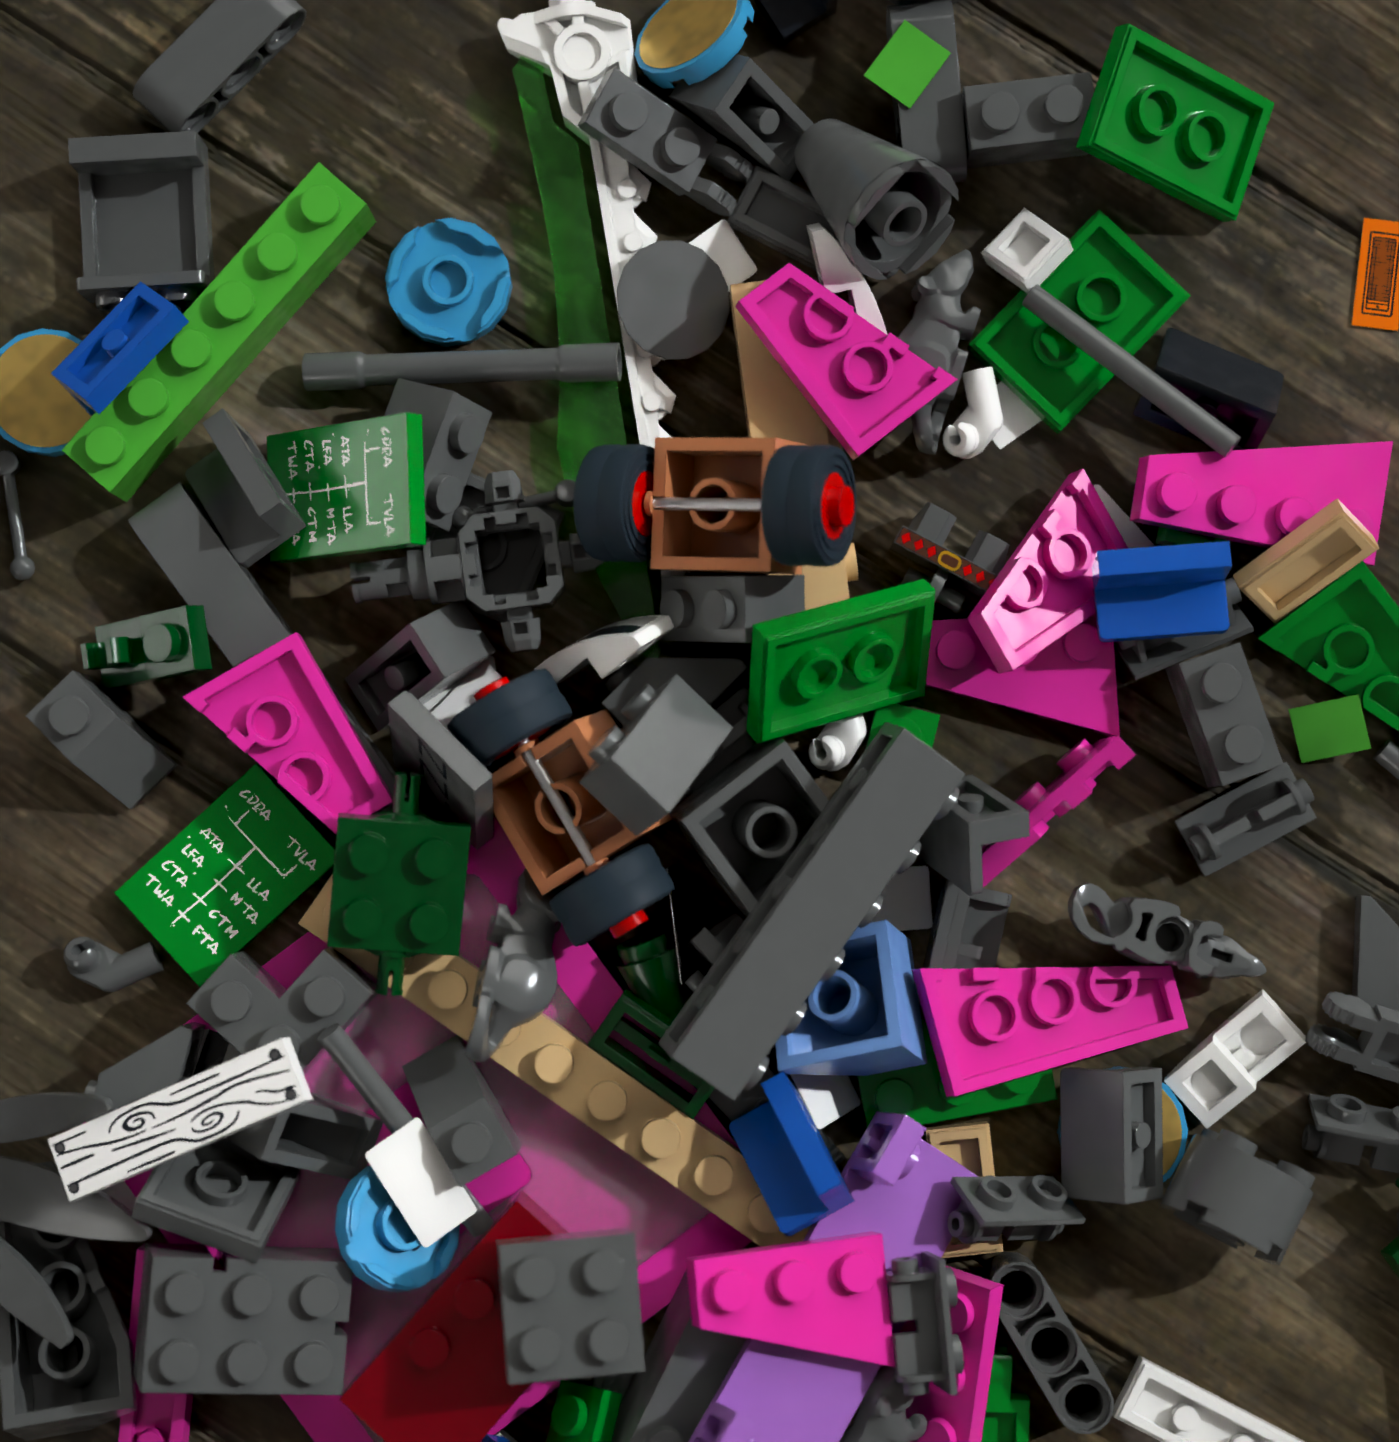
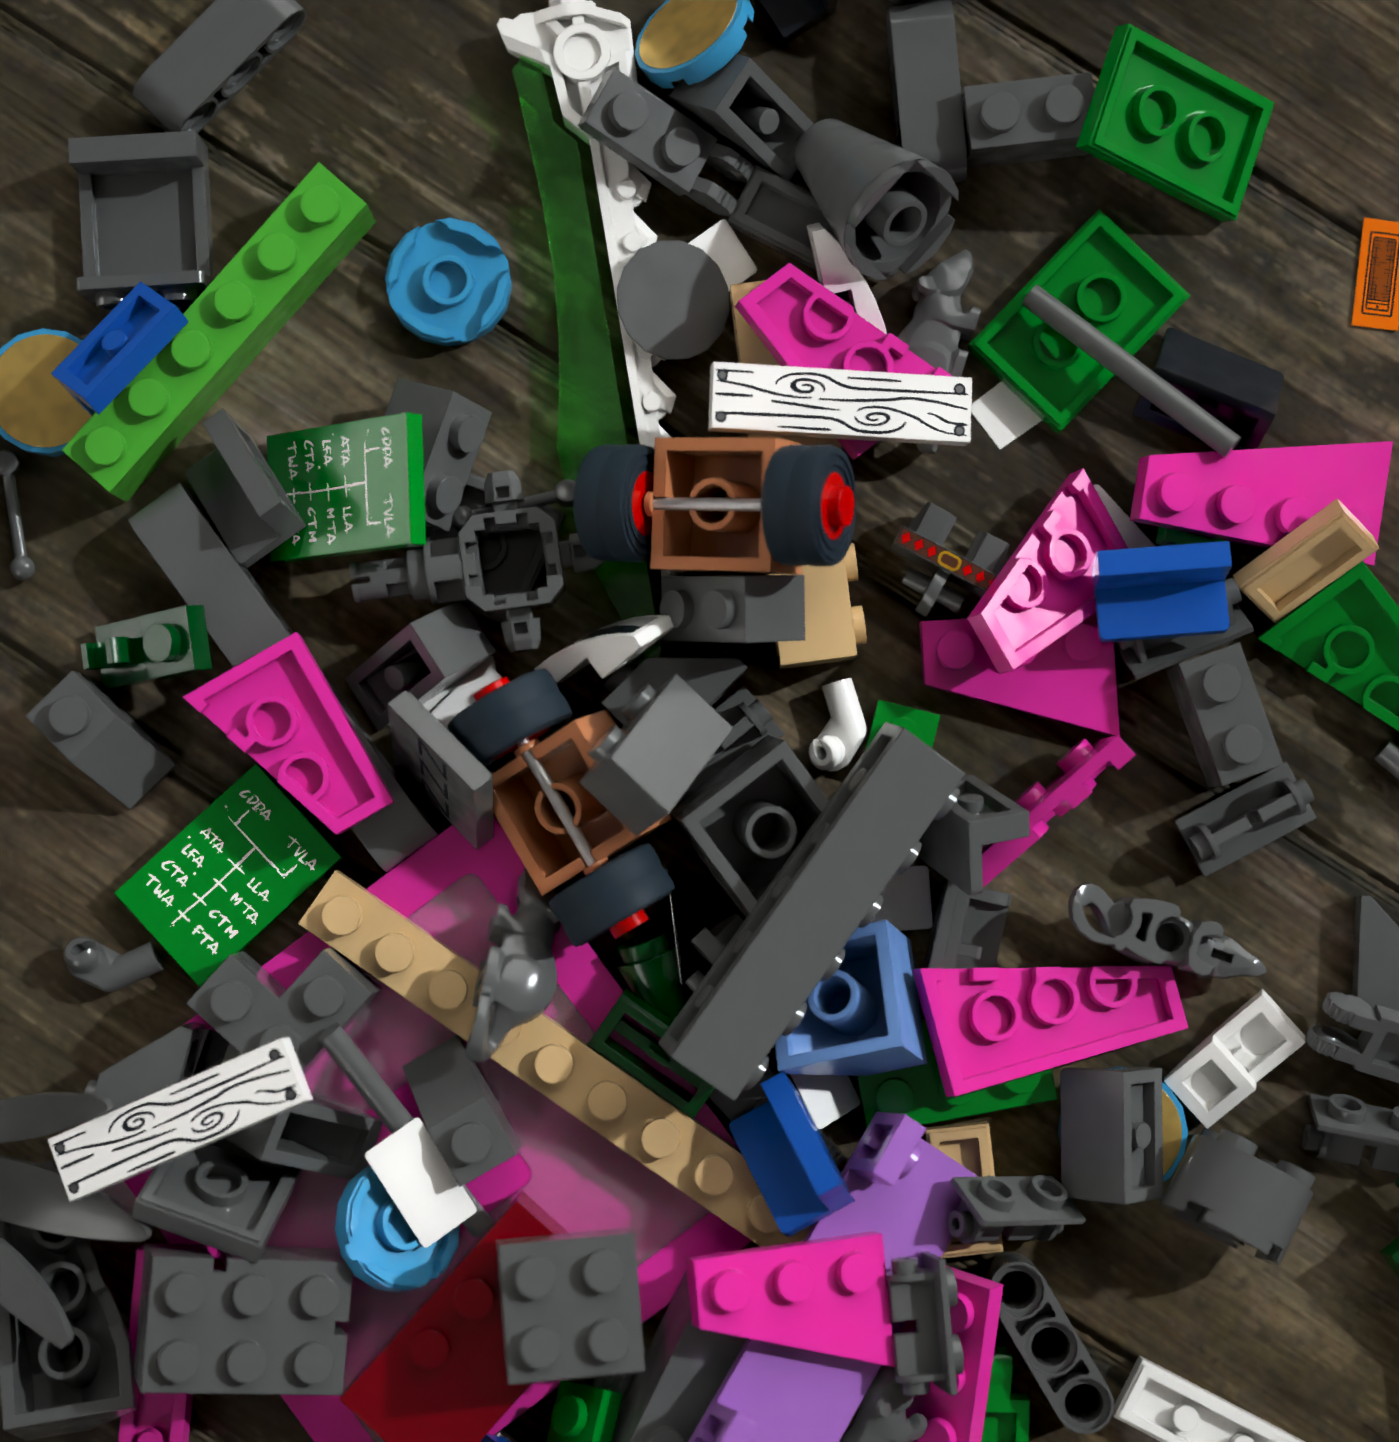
dark grey piece [302,342,622,391] -> none
dark green plate [327,772,471,996] -> none
green tile [747,579,936,744] -> none
bright green sticker [863,20,951,109] -> none
white arm [943,367,1003,459] -> none
white tile [981,207,1073,294] -> none
bright green sticker [1288,694,1372,763] -> none
none -> white tile [708,362,972,446]

